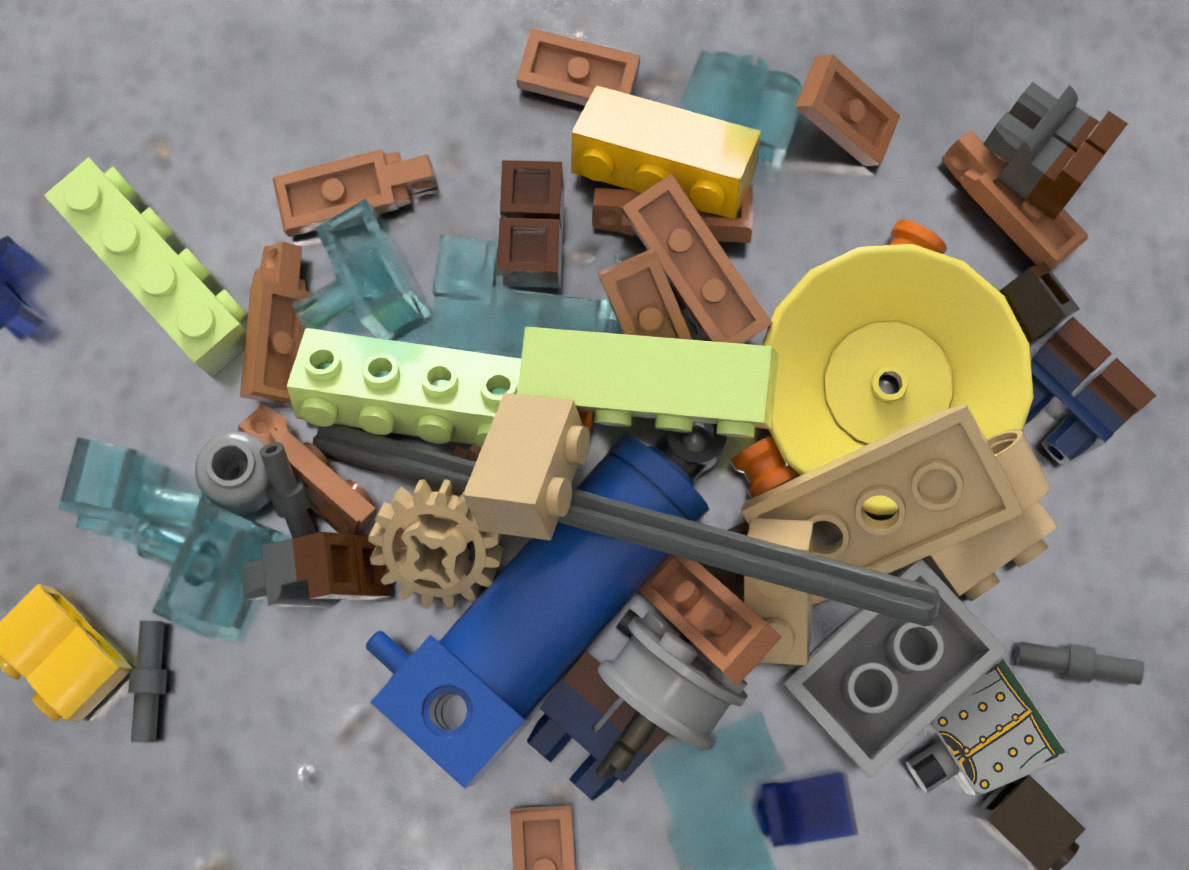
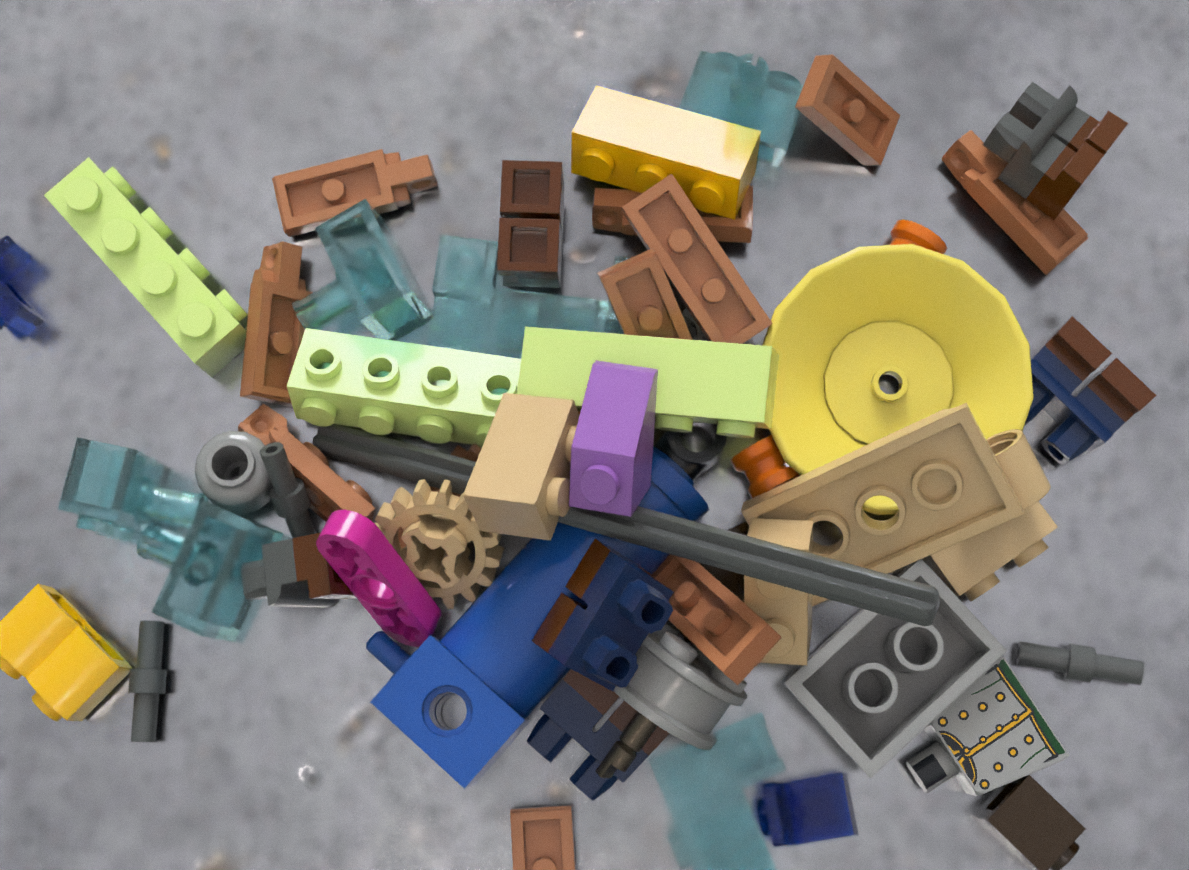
nougat plate [516,28,641,106] -> none
dark brown brick [999,262,1080,346] -> none
none -> dark pink beam [316,510,442,647]
none -> dark blue hips [532,539,674,692]
none -> medium lavender slope [569,360,658,517]

